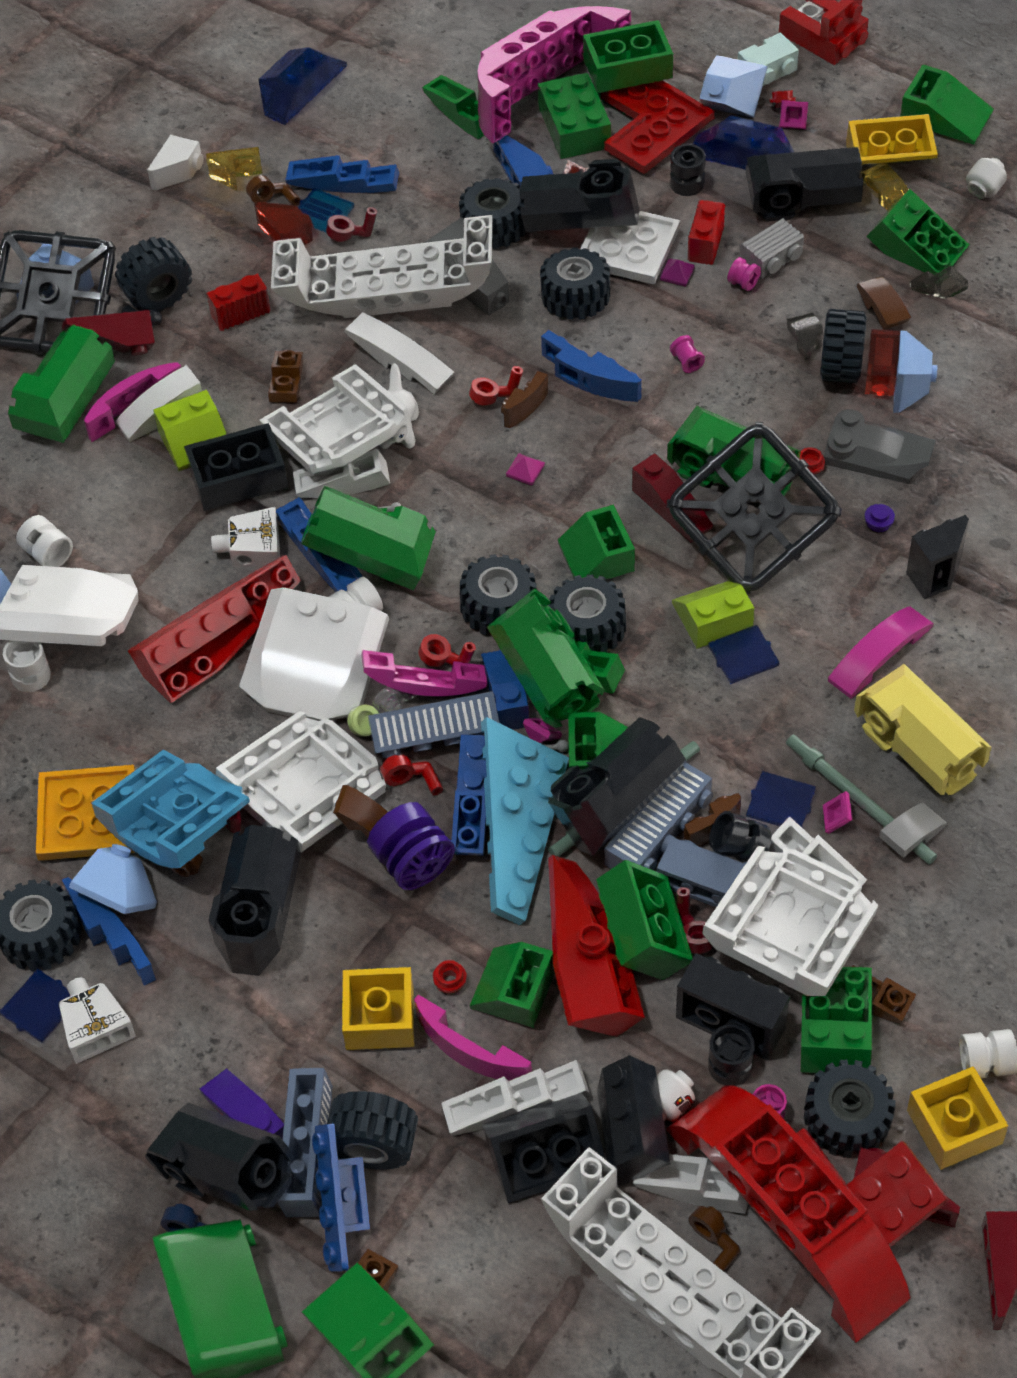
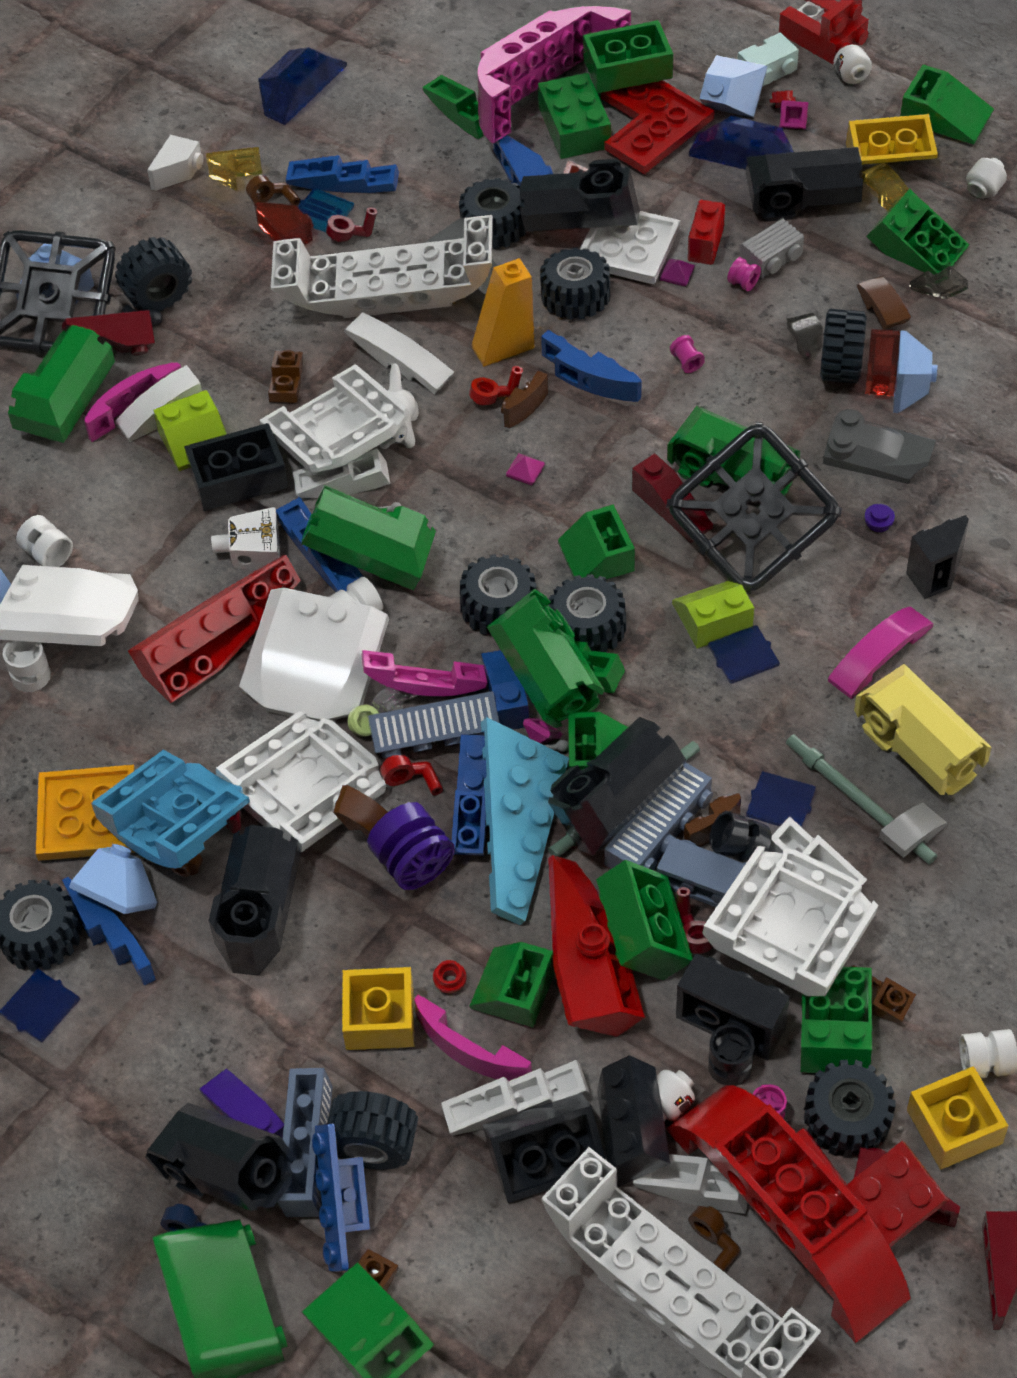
white torso [59,977,136,1064] -> none
red brick [206,273,271,331] -> none
red plate [418,634,476,667] -> none
black wheel [670,144,706,196] -> none
red plate [800,447,825,475] -> none
dark pink slope [823,791,853,834] -> none
none -> light orange slope [472,258,535,367]
none -> white head [834,44,872,84]

